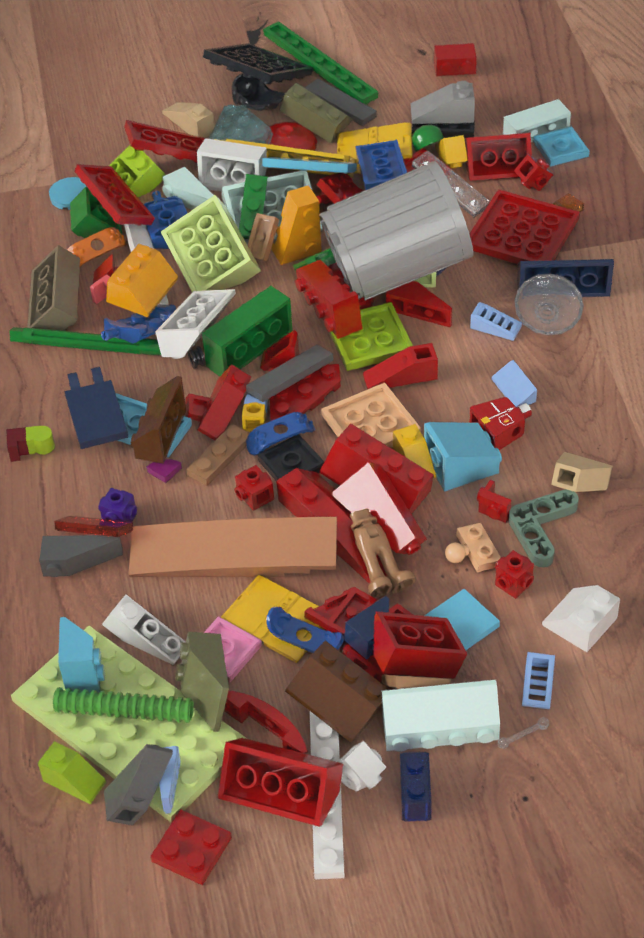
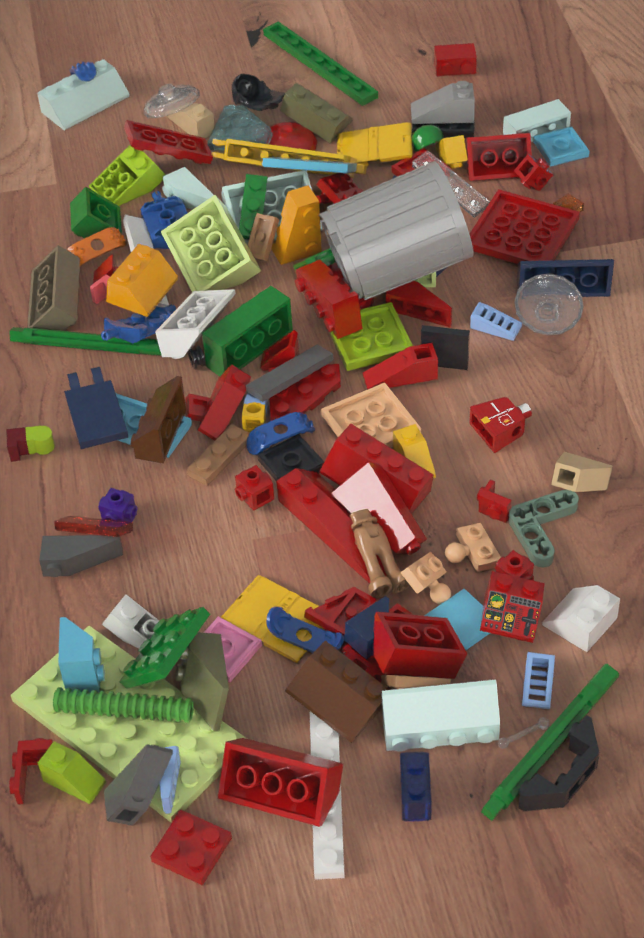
medium azure tile [49,177,88,210] -> none
red plate [74,164,155,226] -> none
nougat slope [129,517,337,577] -> none
magenta tile [146,459,182,483] -> none
white slope [197,138,267,192] -> none
black plate [203,43,313,85] -> none
red slope [224,690,308,754] -> none
dark grey tile [305,79,377,126] -> none
white brick [338,741,386,792] -> none
blue plate [355,140,407,190] -> none
medium azure slope [424,422,502,492] -> none
light blue slope [492,360,537,407] -> none
none -> red bracket [9,738,53,804]
none -> light aqua slope [37,59,130,130]
none -> blue piece [70,61,97,82]
none -> green plate [119,607,210,689]
none -> clear hat [144,84,200,118]
none -> light nougat plate [401,552,451,604]
none -> black tile [421,325,470,370]
none -> red slope [480,571,545,643]
none -> green piece [481,664,619,821]
none -> black slope [518,715,599,811]

